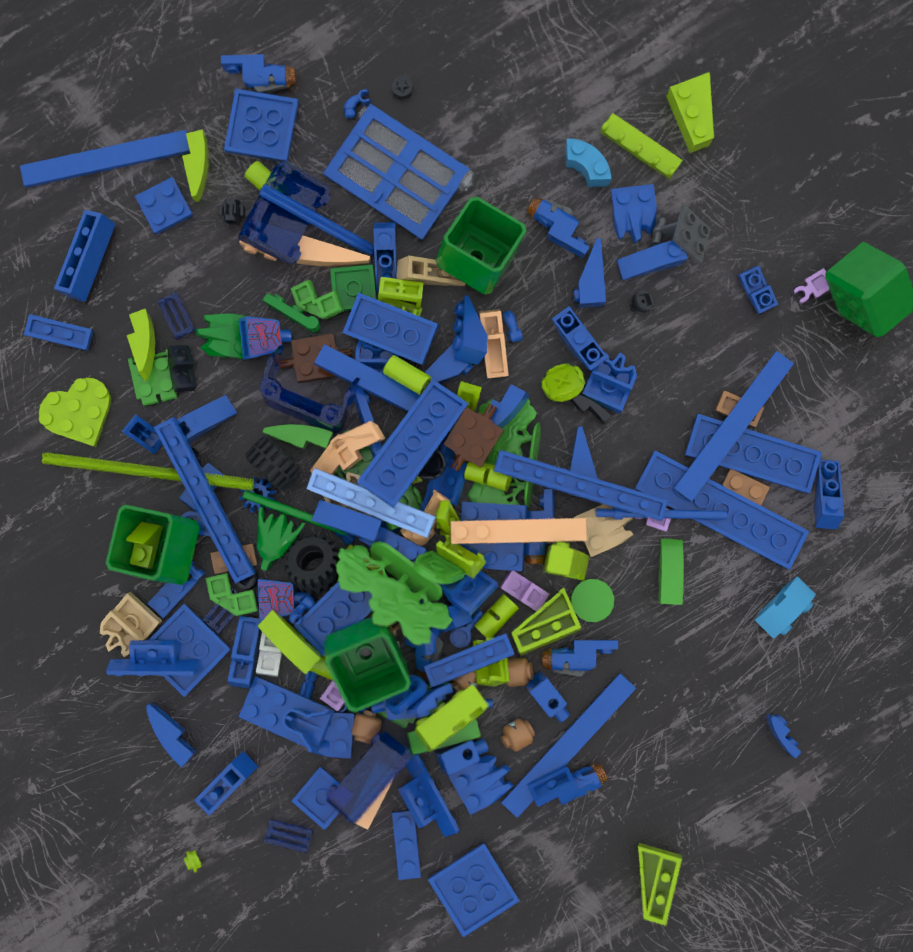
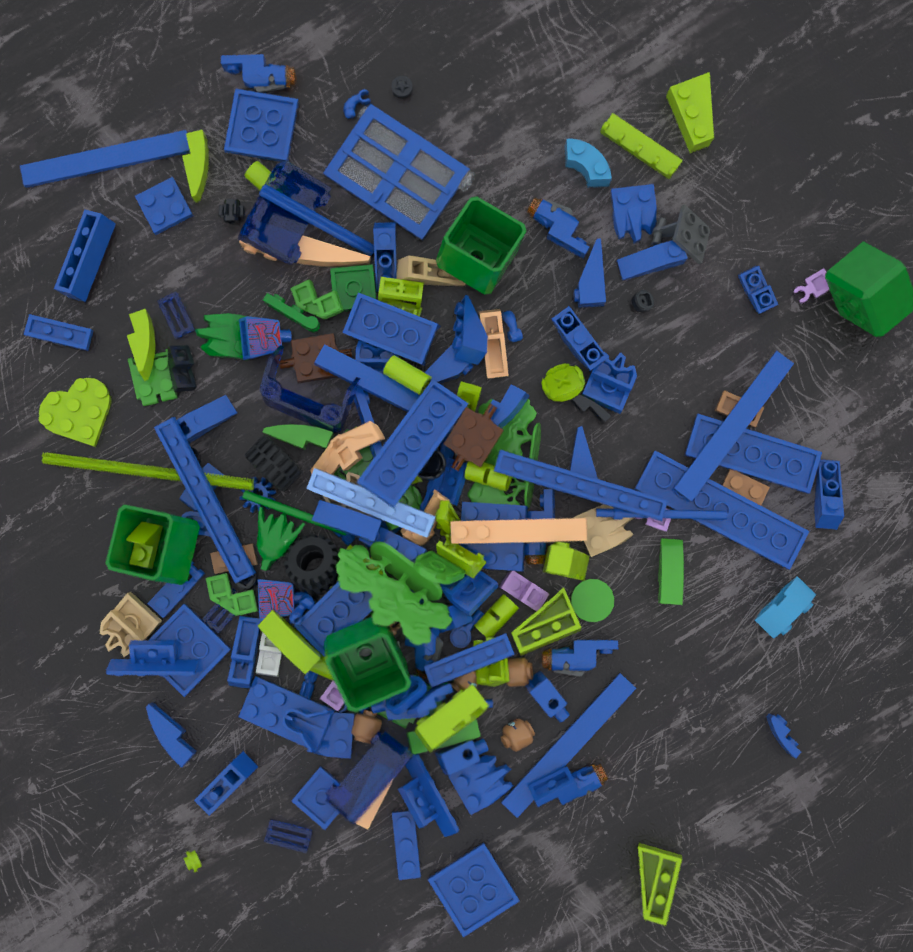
blue slope [122,414,162,454] -> none

